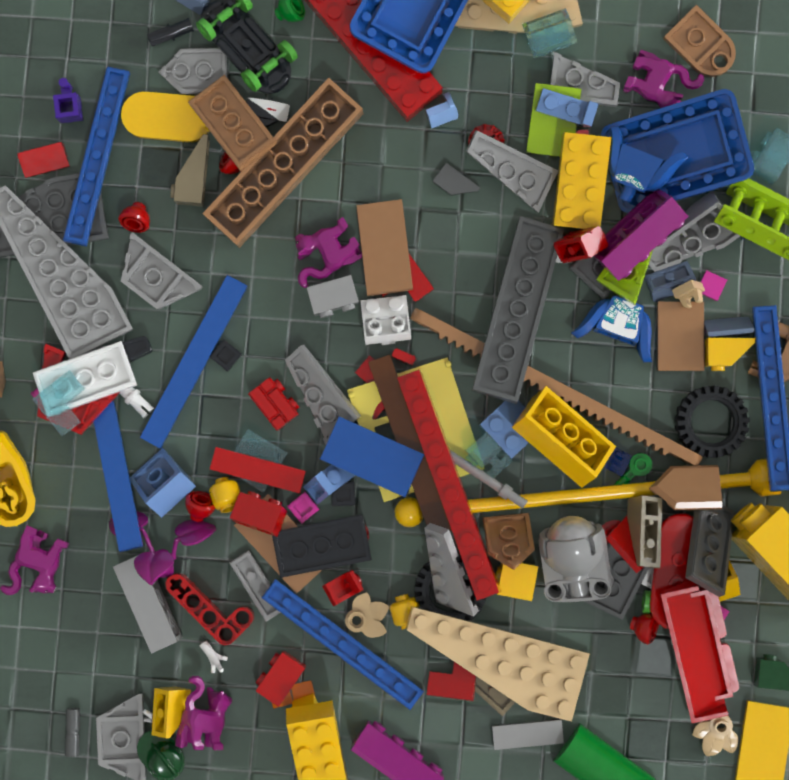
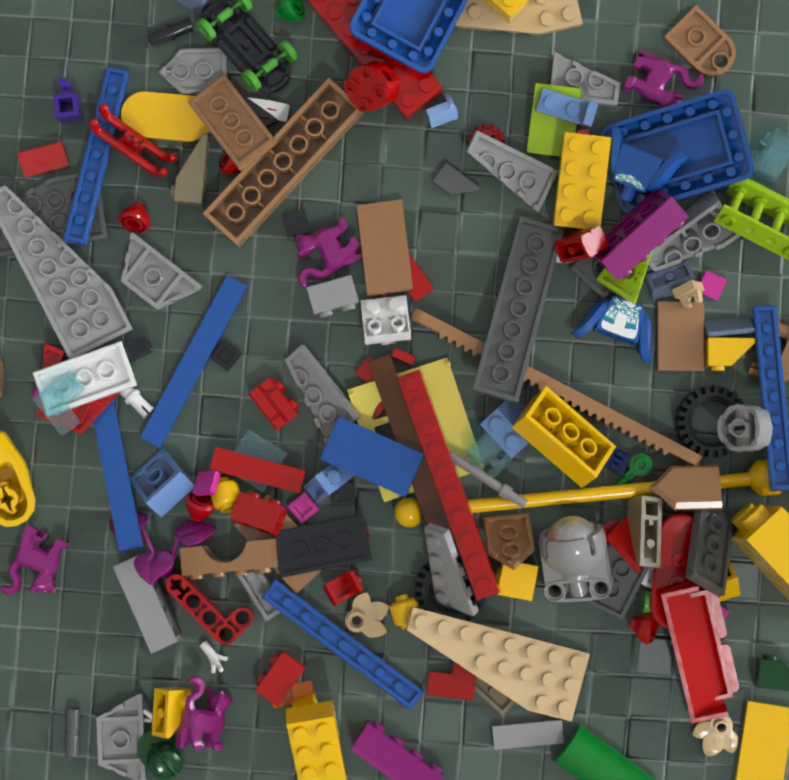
clear light blue brick [522,8,577,58] -> none
none -> red piece [89,104,177,178]
none -> medium nougat arch [179,539,278,580]
none -> dark pink tile [192,470,221,496]
none -> black tile [283,210,310,238]
none -> red brick [344,61,399,112]
none -> light grey brick [717,404,773,452]

